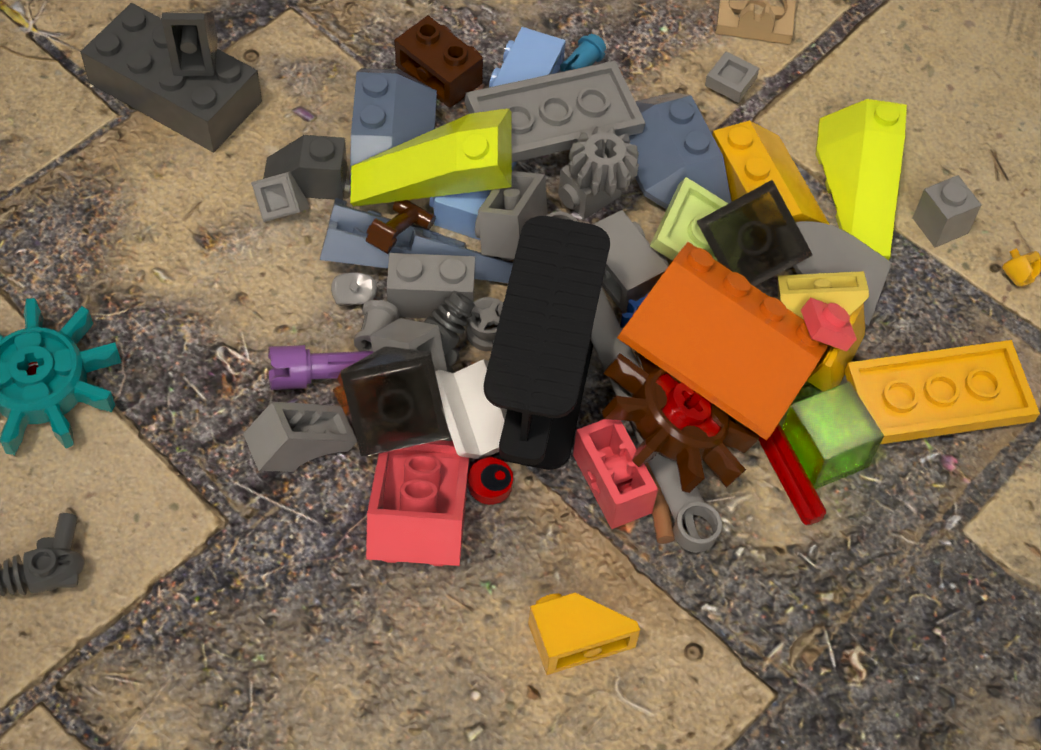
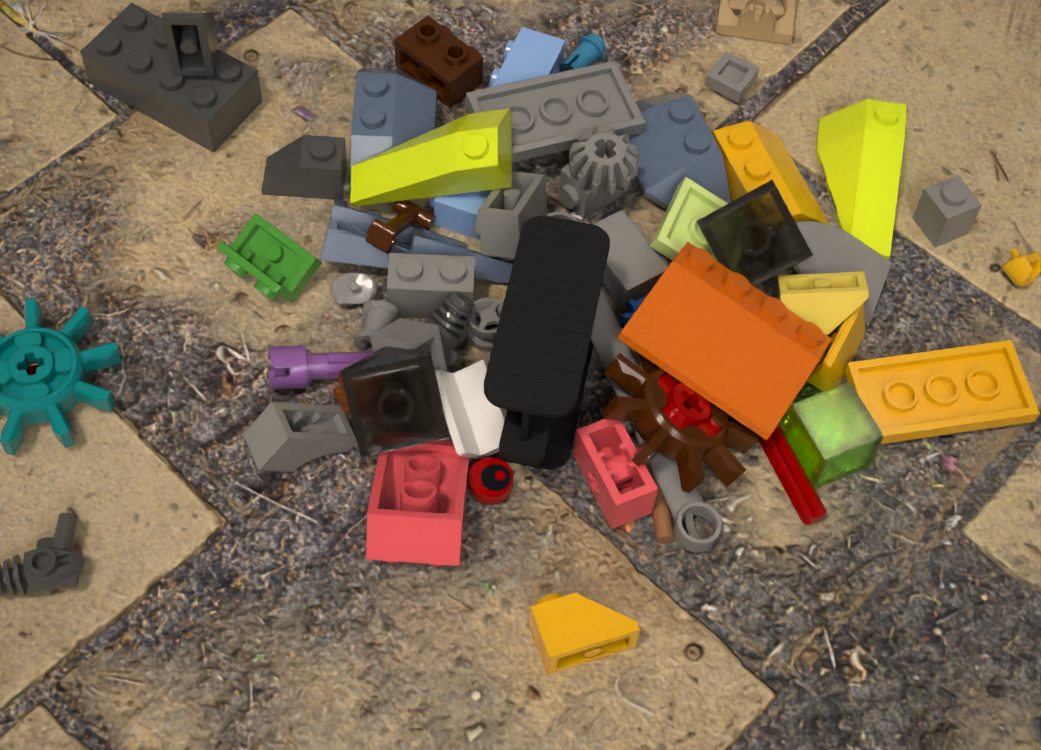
light grey slope [251,171,310,222] -> none
coral plate [801,297,857,351] -> none
none -> bright green bracket [216,213,322,303]

